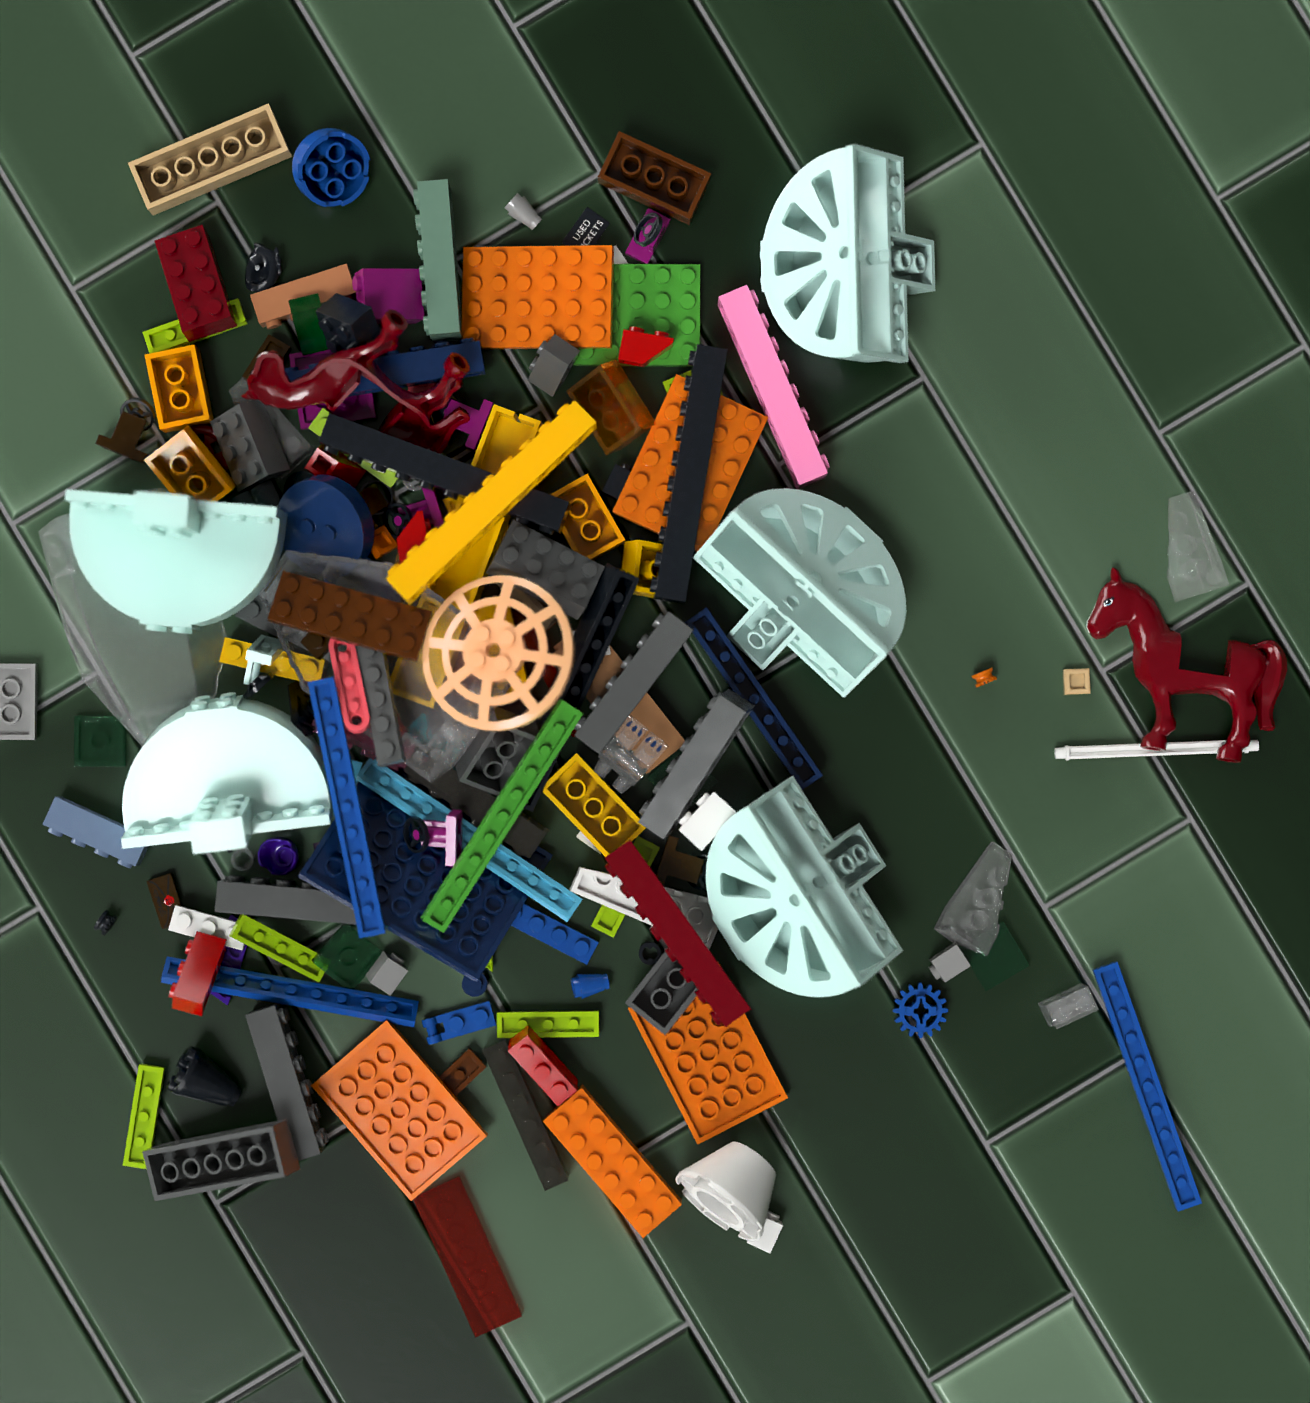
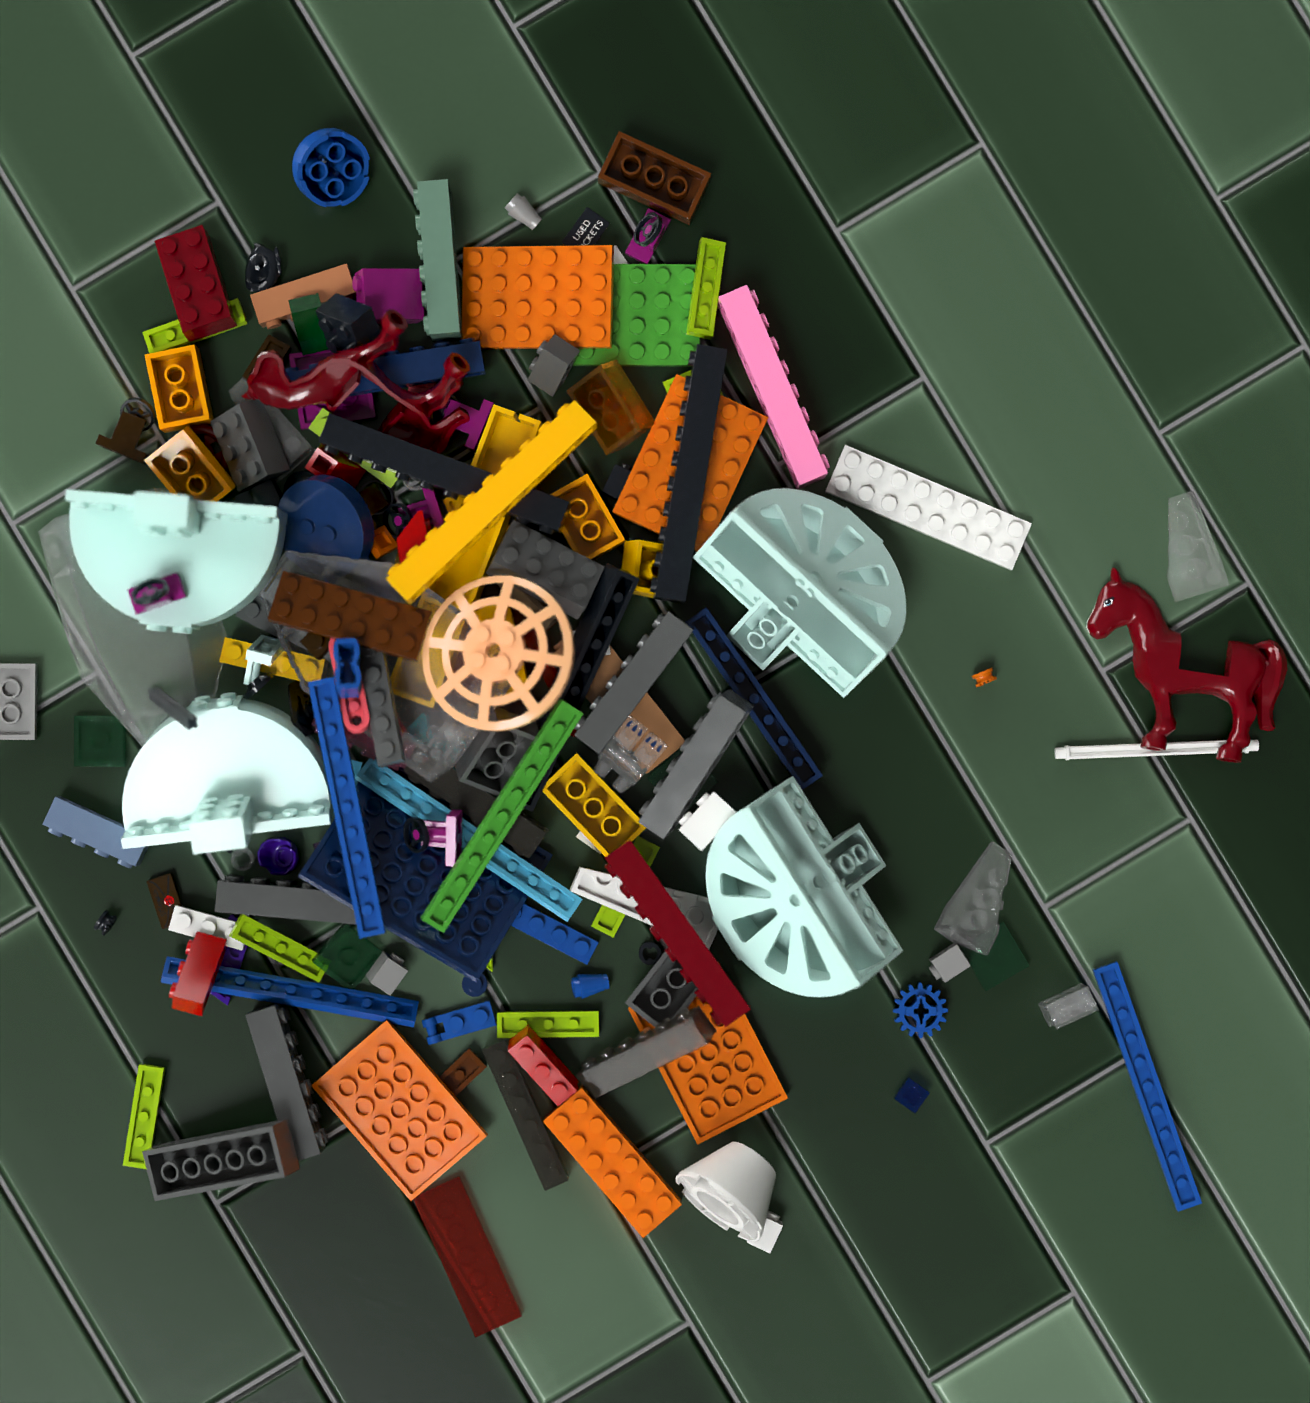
tan brick [128,103,292,216] -> none
black cone [166,1046,242,1107] -> none
red slope [618,327,674,367] -> none
dark brown piece [656,835,708,890] -> none
light aqua piece [760,144,935,363] -> none
tan tile [1063,668,1091,695] -> none
none -> magenta piece [127,572,187,615]
none -> black axle [148,686,199,730]
none -> blue brick [333,638,362,698]
none -> clear smoke brick [576,1006,717,1100]
none -> lime plate [686,237,726,340]
none -> white plate [825,445,1032,570]
none -> clear blue plate [894,1077,930,1113]

